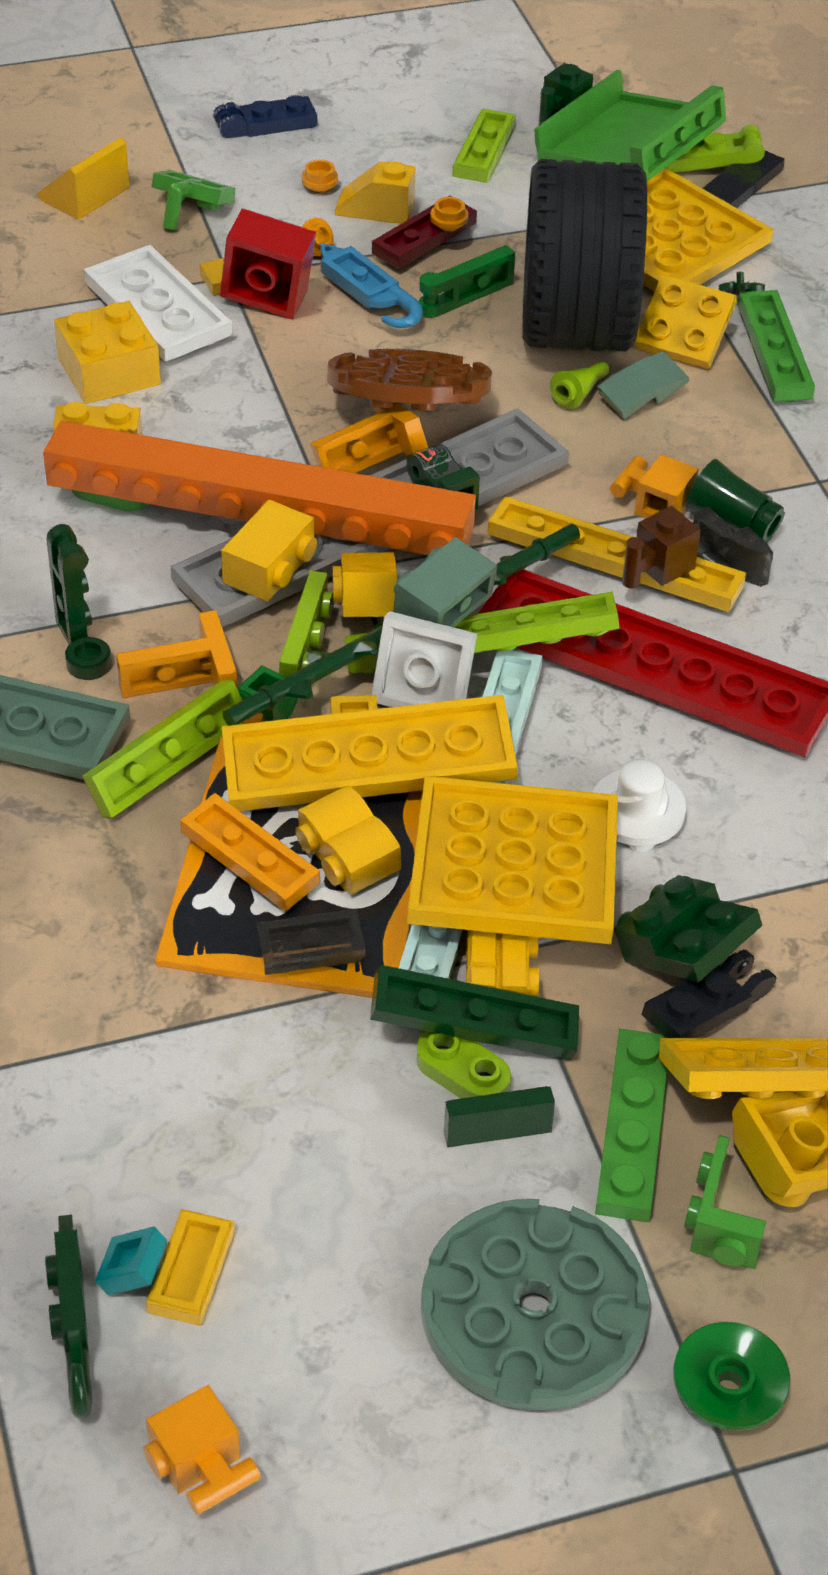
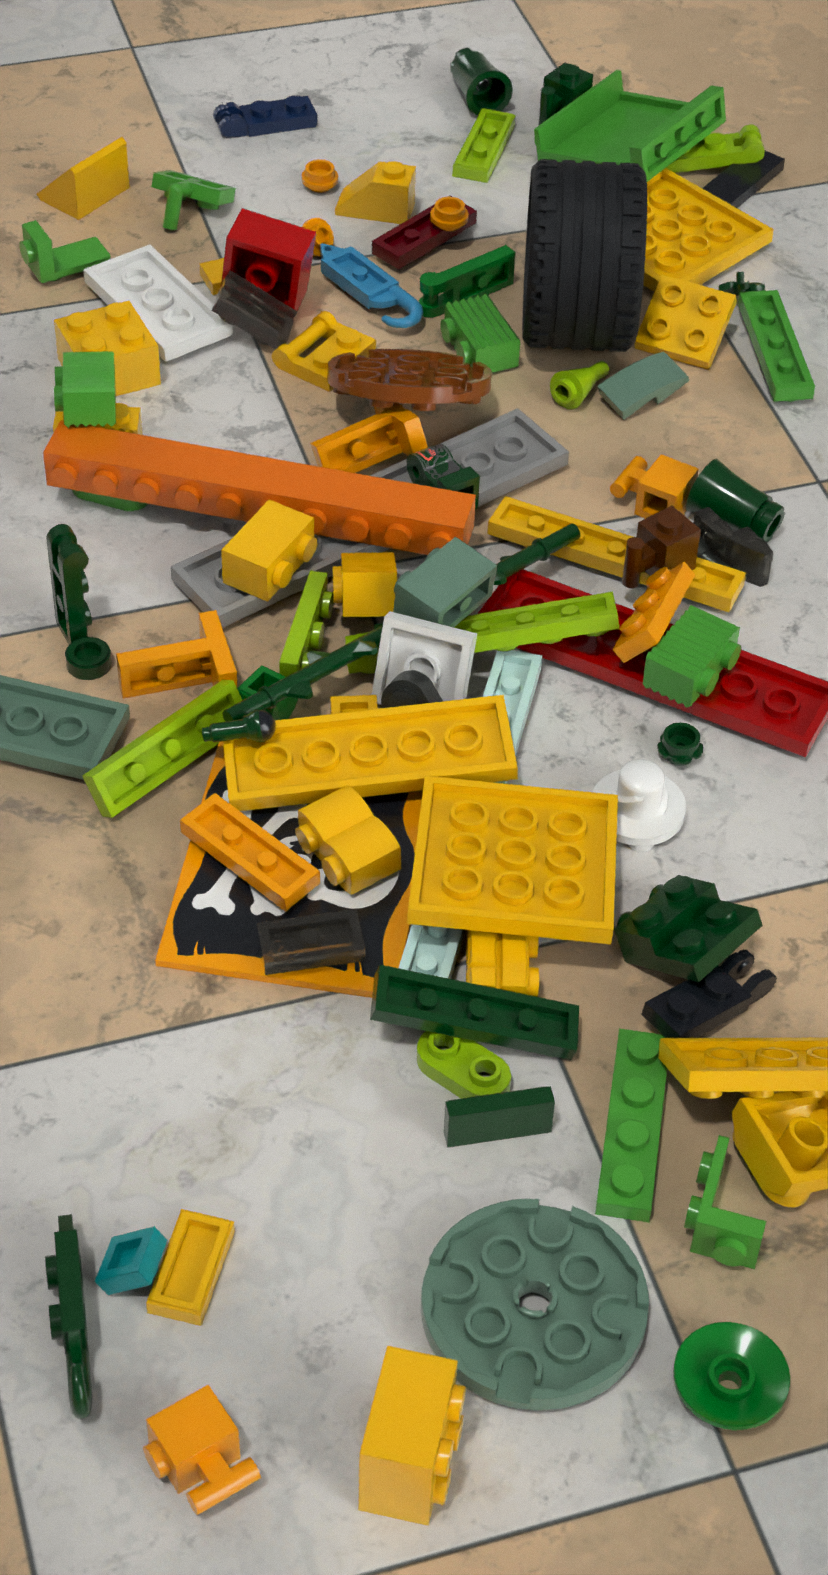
none -> bright green bracket [19,220,111,283]
none -> bright green brick [54,351,116,427]
none -> dark green piece [202,709,276,743]
none -> clear smoke plate [211,270,297,349]
none -> yellow plate [272,311,376,392]
none -> yellow brick [358,1346,466,1526]
none -> pearl dark grey plate [381,670,443,708]
none -> bright green brick [440,293,520,373]
none -> dark green plant [450,47,513,116]
none -> light orange plate [613,561,695,663]
none -> bright green brick [643,605,742,708]
none -> dark green plate [657,722,704,765]

